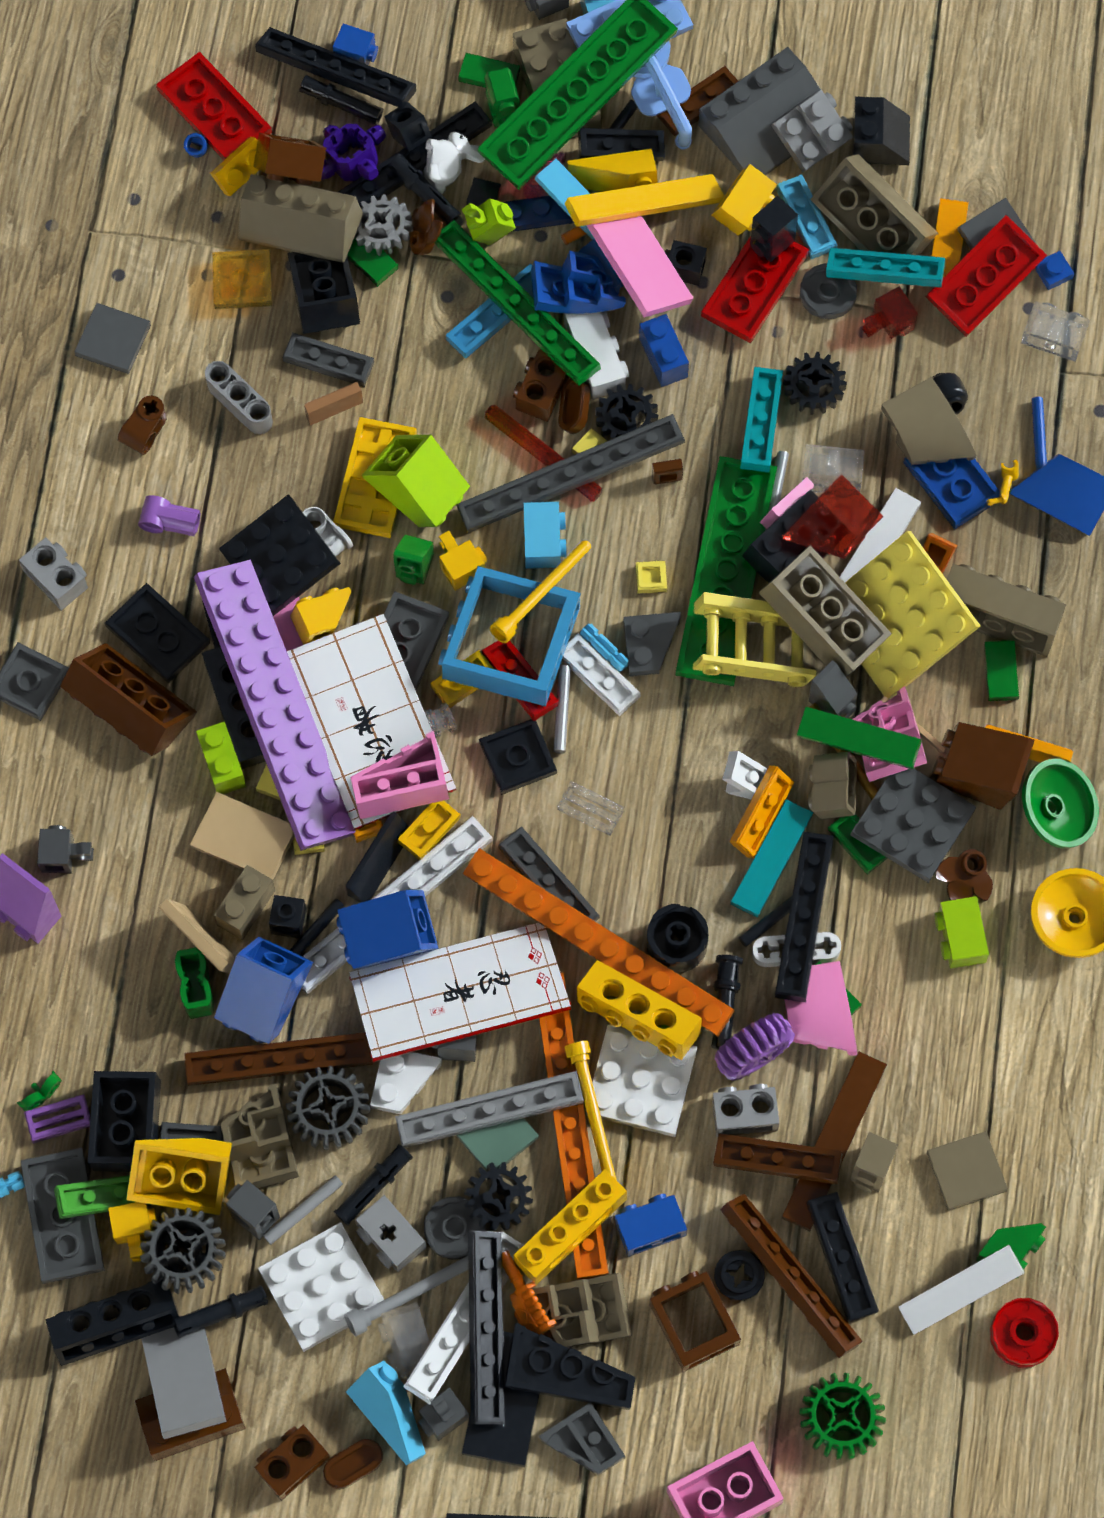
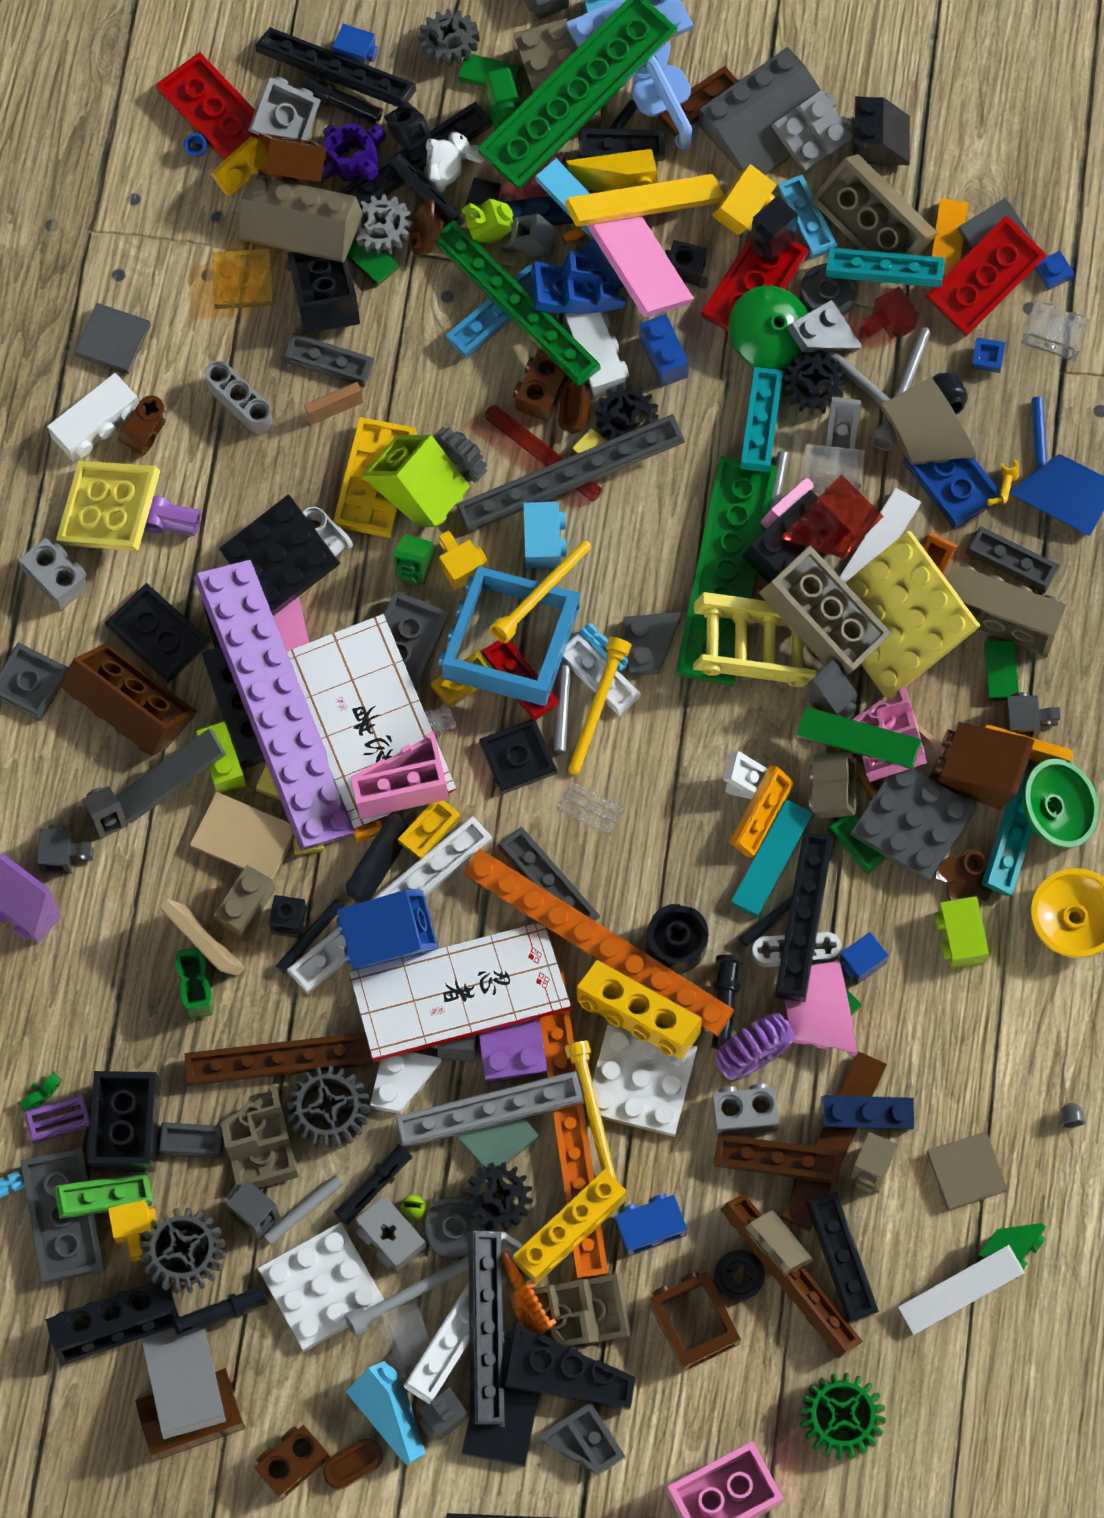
yellow slope [126,1138,232,1215] -> none
blue slope [214,937,313,1044] -> none
yellow slope [290,587,351,645] -> none
light yellow tile [636,561,667,594] -> none
reddish brown tile [652,459,683,485] -> none
red wheel [990,1298,1059,1368] -> none
none -> white brick [47,373,139,462]
none -> light yellow plate [56,461,160,551]
none -> dark grey slope [82,786,128,839]
none -> dark grey tile [116,728,226,823]
none -> light grey plate [248,76,321,140]
none -> lime hinge [400,1195,425,1221]
none -> dark grey gear [418,9,480,67]
none -> dark grey gear [433,427,488,483]
none -> medium lavender slope [479,1018,547,1083]
none -> dark grey brick [501,213,557,259]
none -> yellow piece [568,636,632,775]
none -> green dish [728,286,808,370]
none -> dark tan slope [745,1211,814,1277]
none -> wing [786,300,862,352]
none -> light grey bar [821,351,890,406]
none -> dark blue plate [821,1095,914,1130]
none -> light grey slope [824,397,861,459]
none -> blue brick [839,932,889,985]
none -> light grey piece [871,327,930,451]
none -> dark grey tile [966,526,1060,593]
none -> blue plate [971,338,1005,373]
none -> teal plate [981,774,1033,897]
none -> dark grey brick [1004,692,1060,739]
none -> dark grey hinge [1059,1103,1085,1128]

